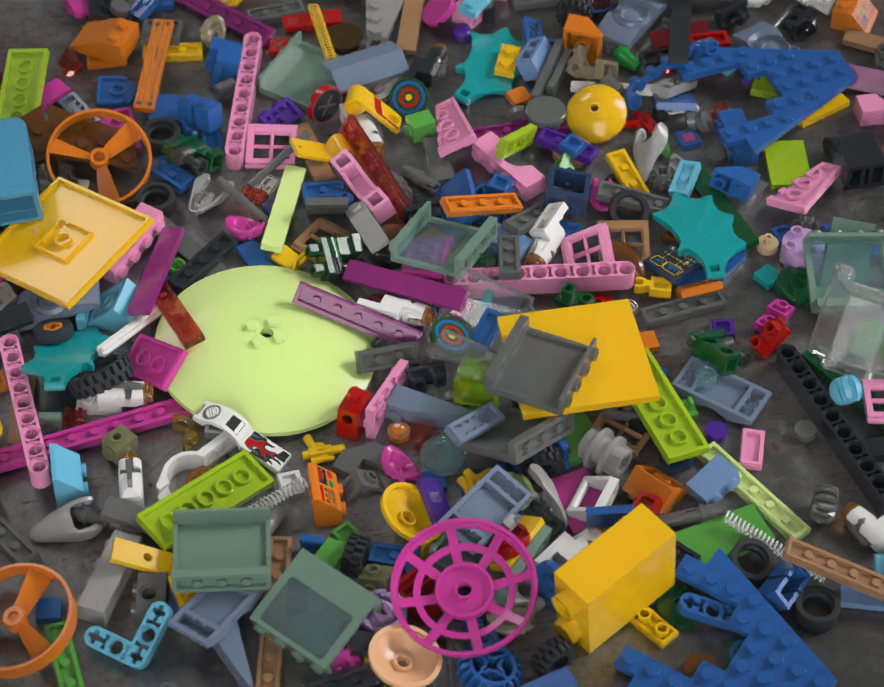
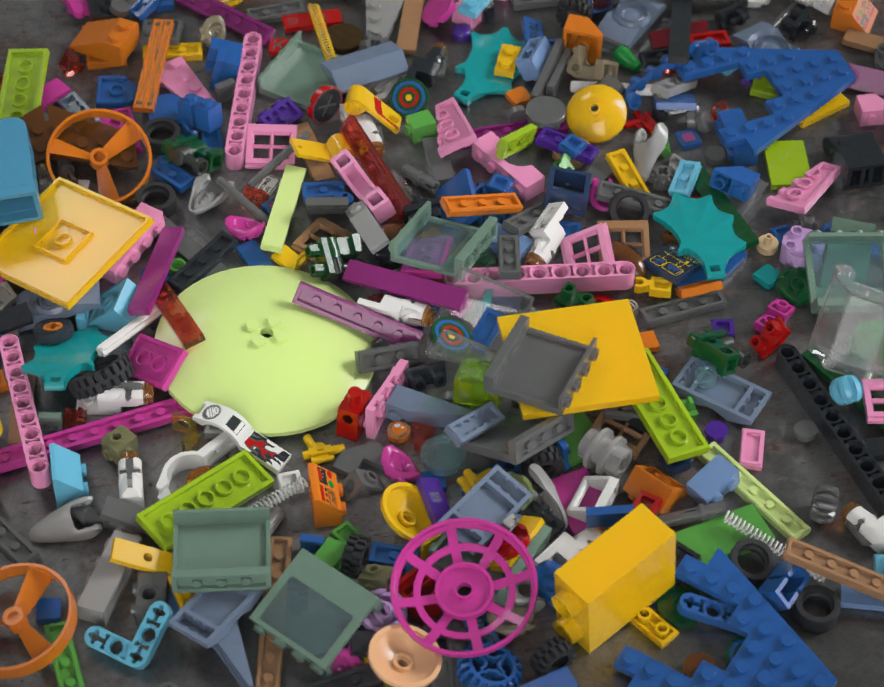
none -> bright pink wing [160,56,215,101]

